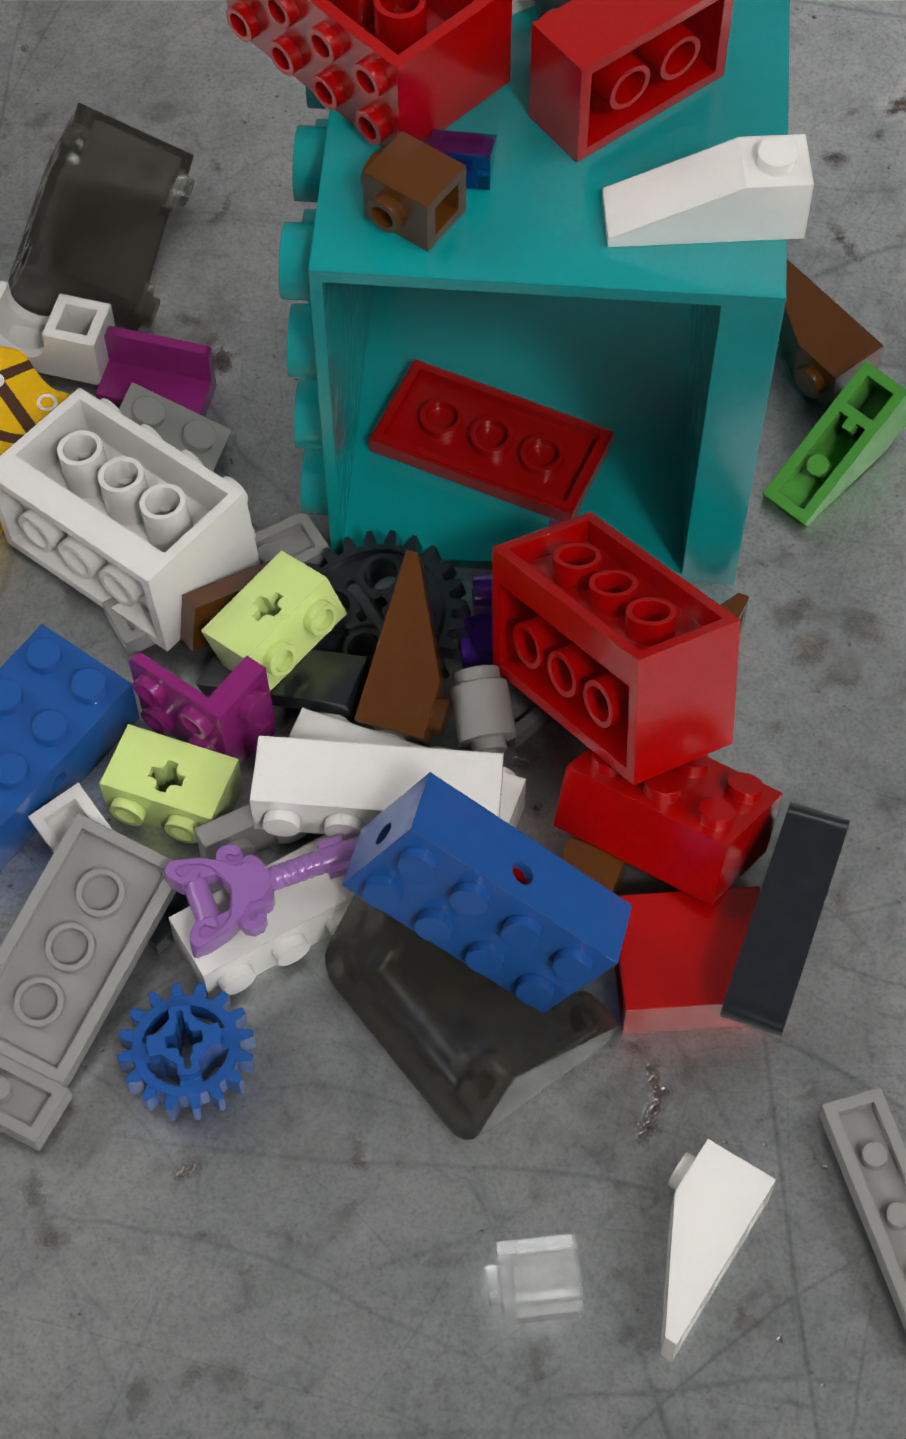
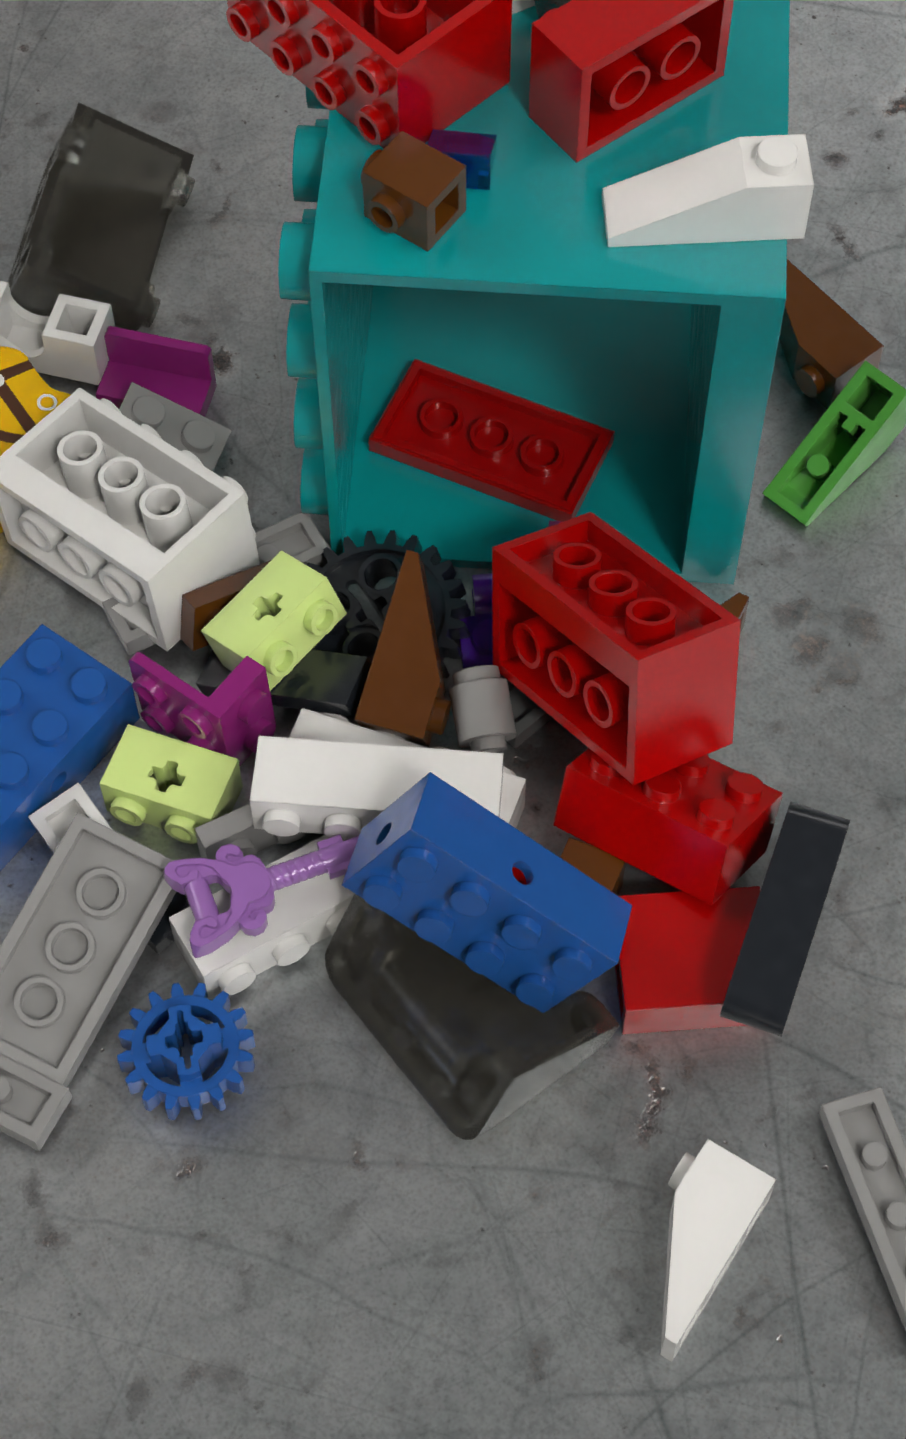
clear brick [485,1234,585,1326] -> none

